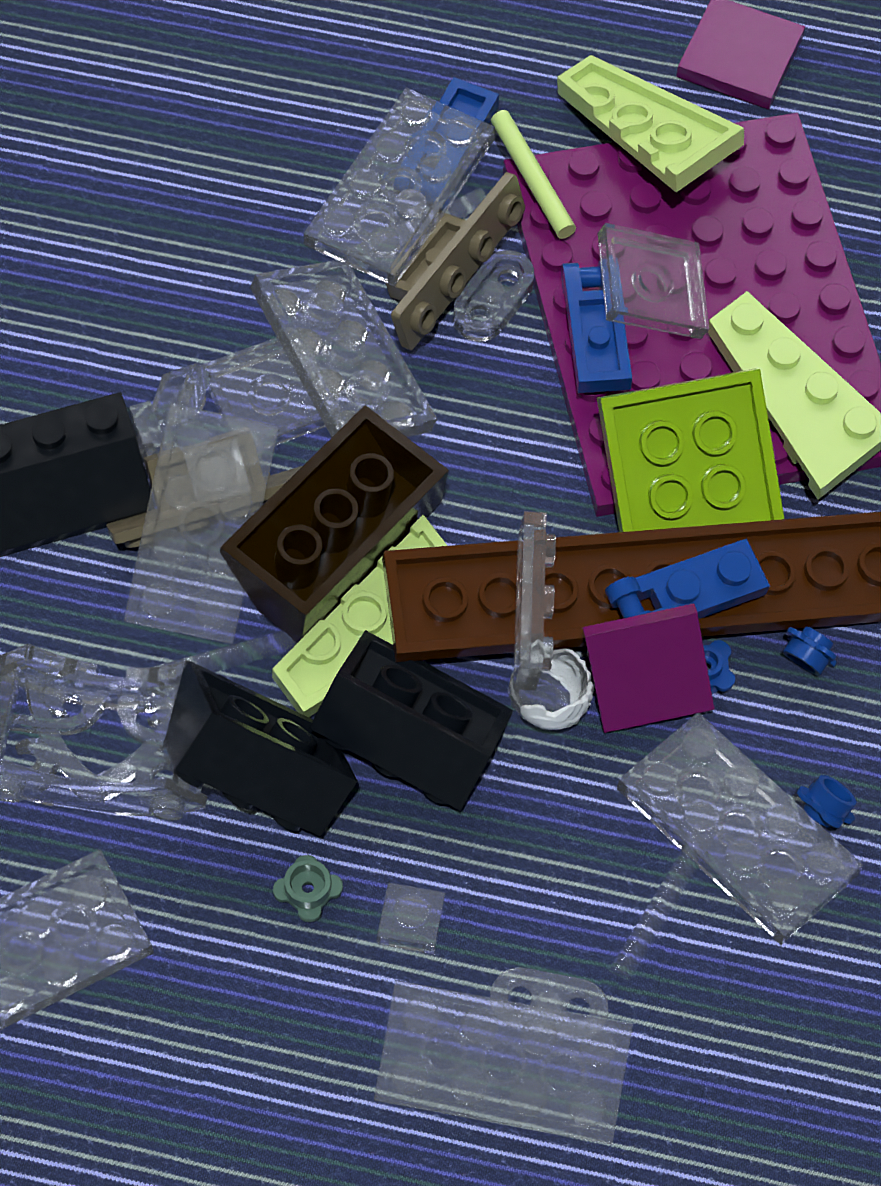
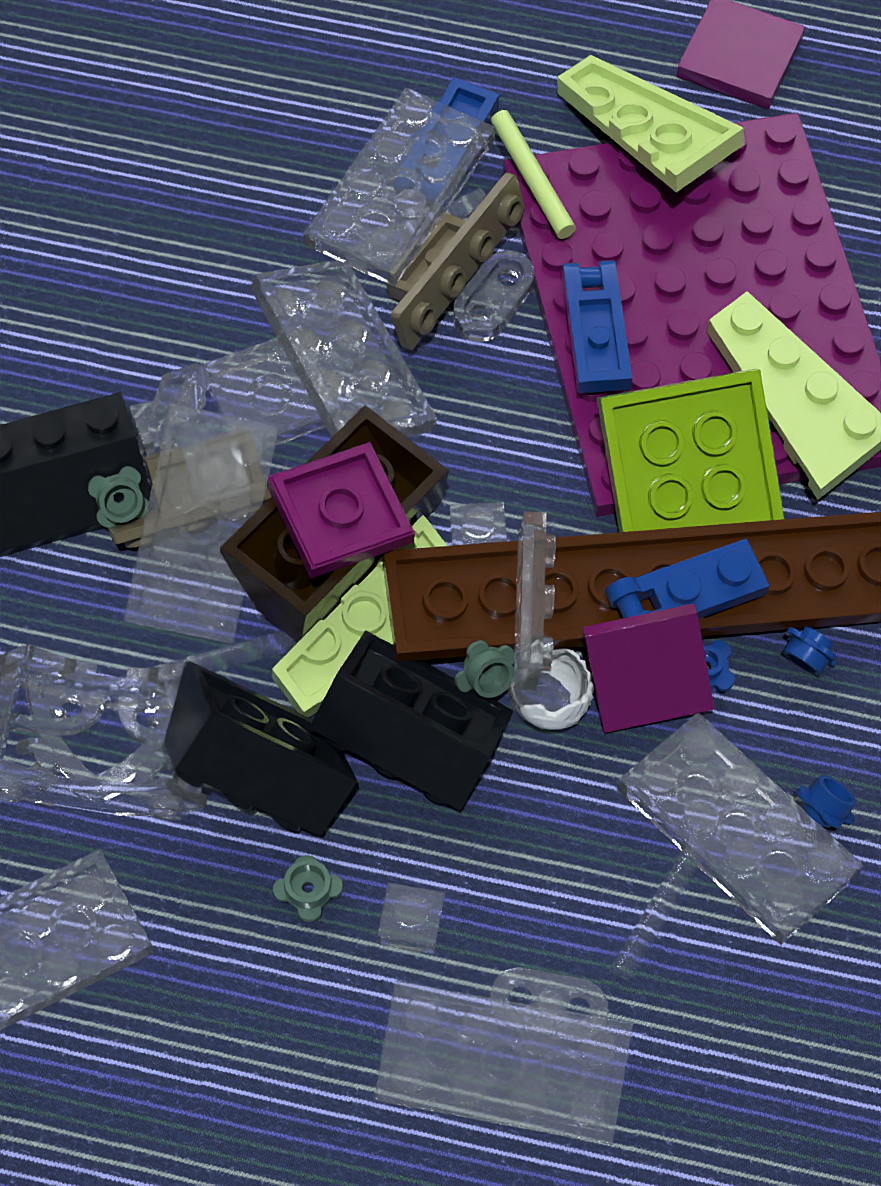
clear tile [597,223,710,339] -> none
none -> sand green plate [88,466,149,528]
none -> magenta tile [267,442,415,579]
none -> clear plate [449,502,507,546]
none -> sand green plate [455,640,516,698]

